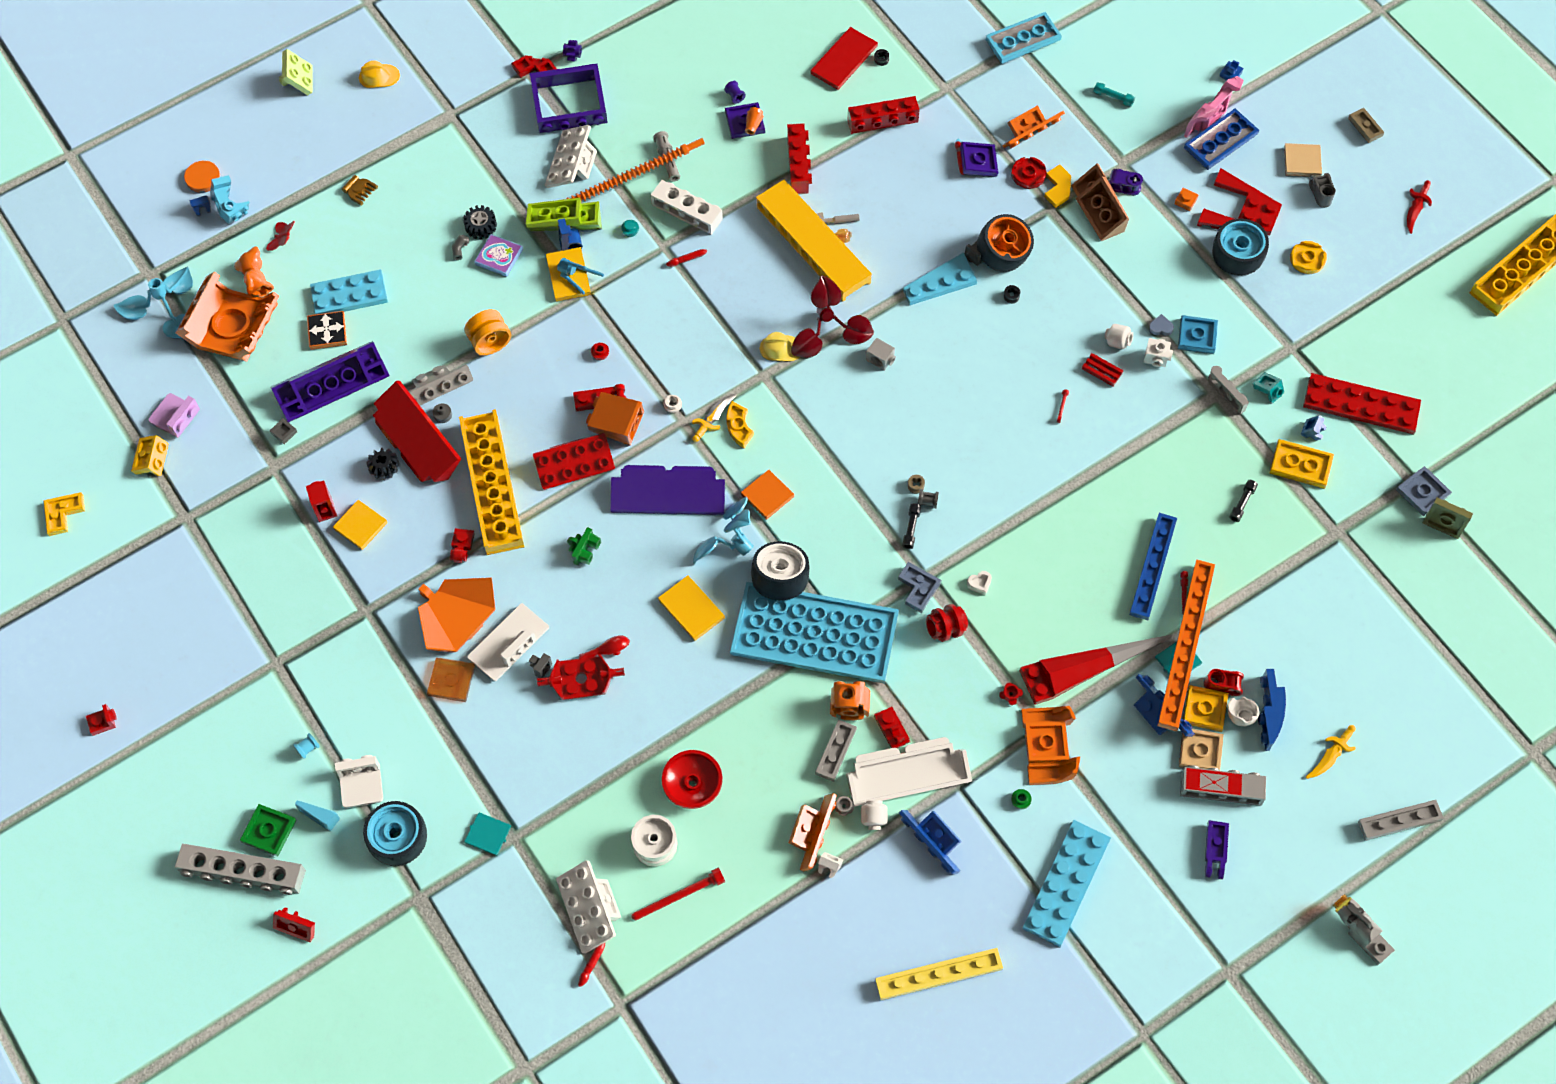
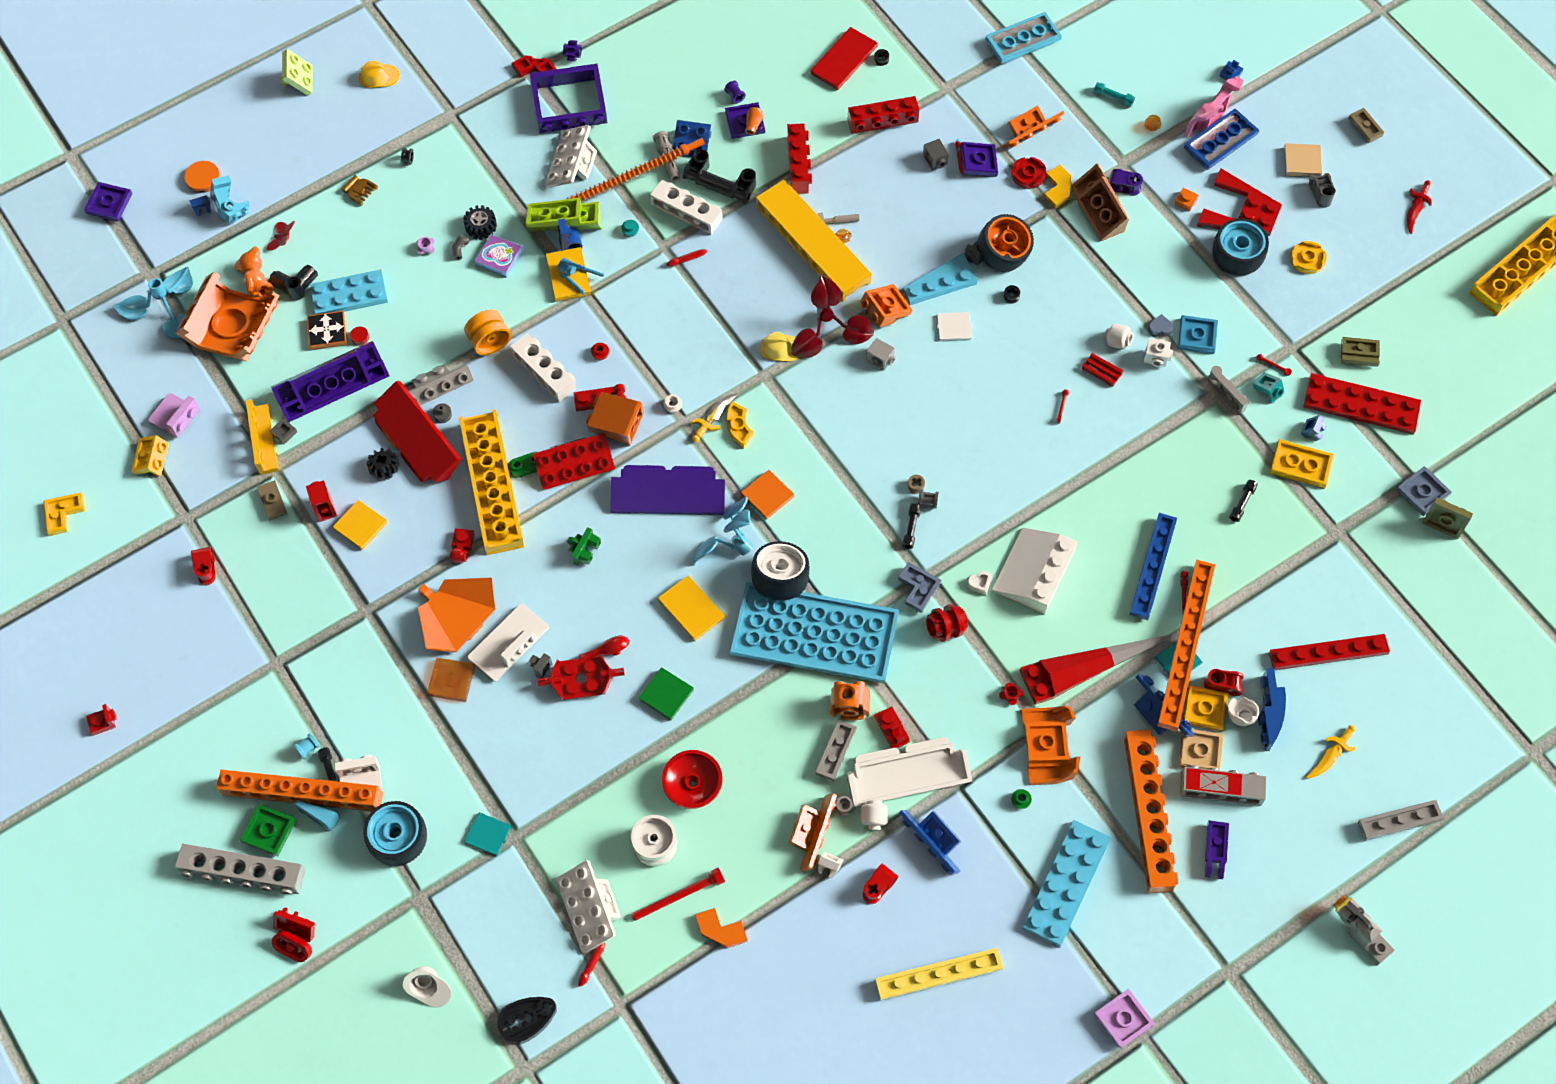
none -> dark purple plate [84,182,133,222]
none -> red piece [191,546,216,585]
none -> orange brick [216,769,383,811]
none -> yellow fence [246,399,279,475]
none -> dark tan plate [257,480,288,521]
none -> black piece [268,264,318,300]
none -> red plate [272,931,312,962]
none -> black bar [318,747,339,782]
none -> red tile [350,326,369,345]
none -> black bush [401,148,414,164]
none -> white piece [403,966,451,1007]
none -> lavender plate [417,237,435,254]
none -> black piece [497,997,557,1044]
none -> green plate [508,452,538,478]
none -> white brick [510,334,576,402]
none -> green tile [639,667,694,720]
none -> blue hinge [673,120,711,157]
none -> black piece [682,149,757,204]
none -> orange tile [695,908,748,948]
none -> orange plate [861,284,913,327]
none -> red piece [862,863,899,904]
none -> dark grey brick [923,139,949,170]
none -> white piece [937,312,972,341]
none -> white slope [992,527,1078,614]
none -> lavender plate [1094,989,1155,1050]
none -> orange brick [1124,729,1178,893]
none -> clear orange plate [1144,115,1162,131]
none -> red hinge [1256,354,1292,376]
none -> red plate [1269,634,1390,670]
none -> olive plate [1341,337,1380,367]

